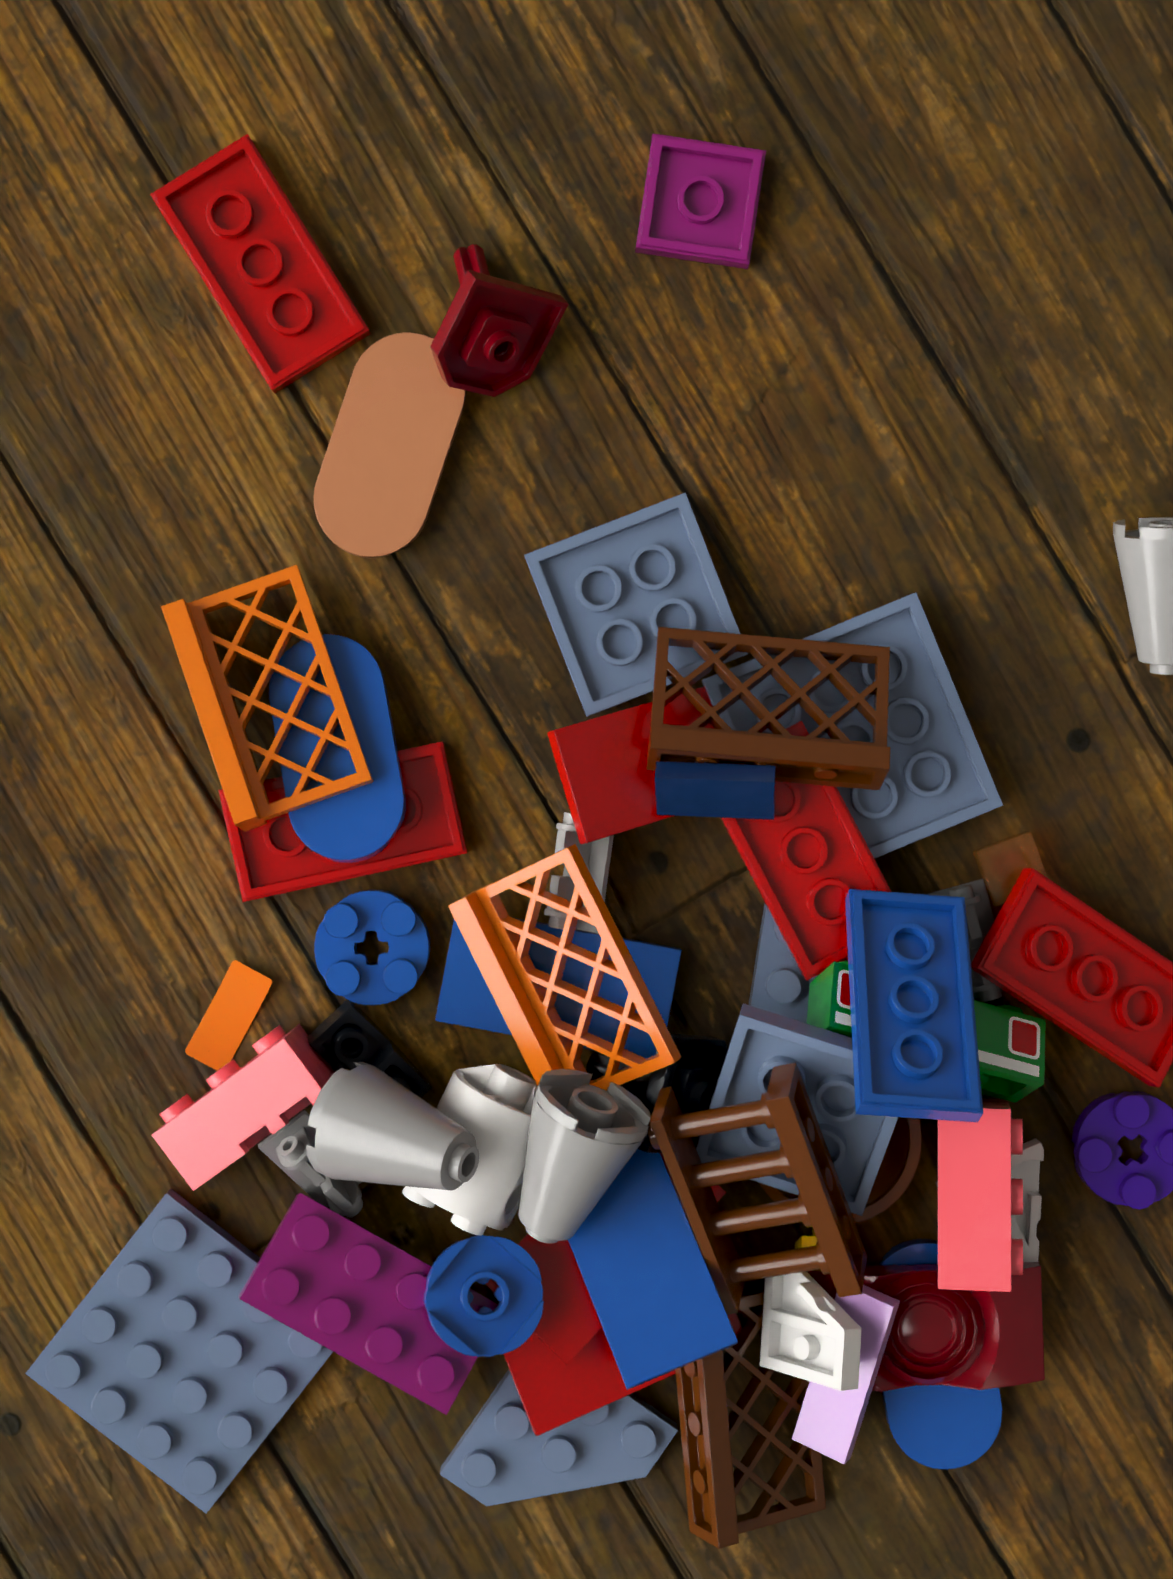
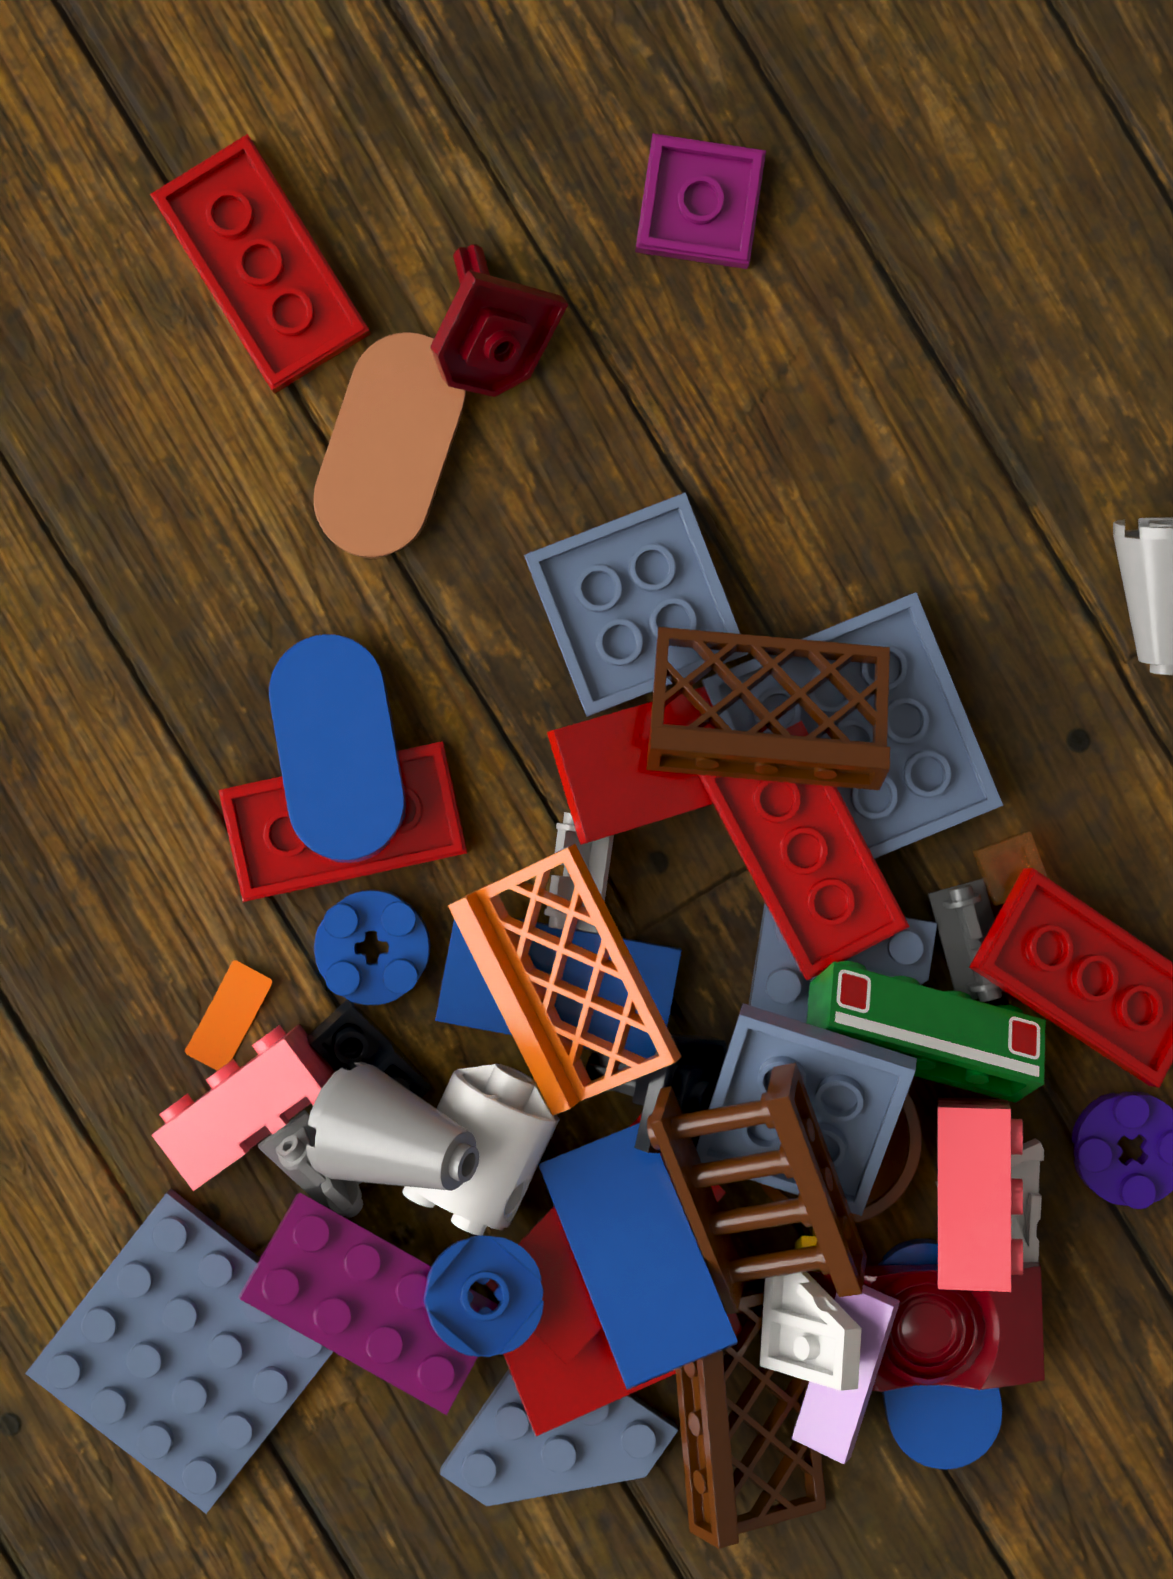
orange fence [161,565,374,832] -> none
light grey cone [518,1069,651,1244] -> none
dark blue tile [655,761,776,820] -> none
blue tile [845,889,983,1122] -> none

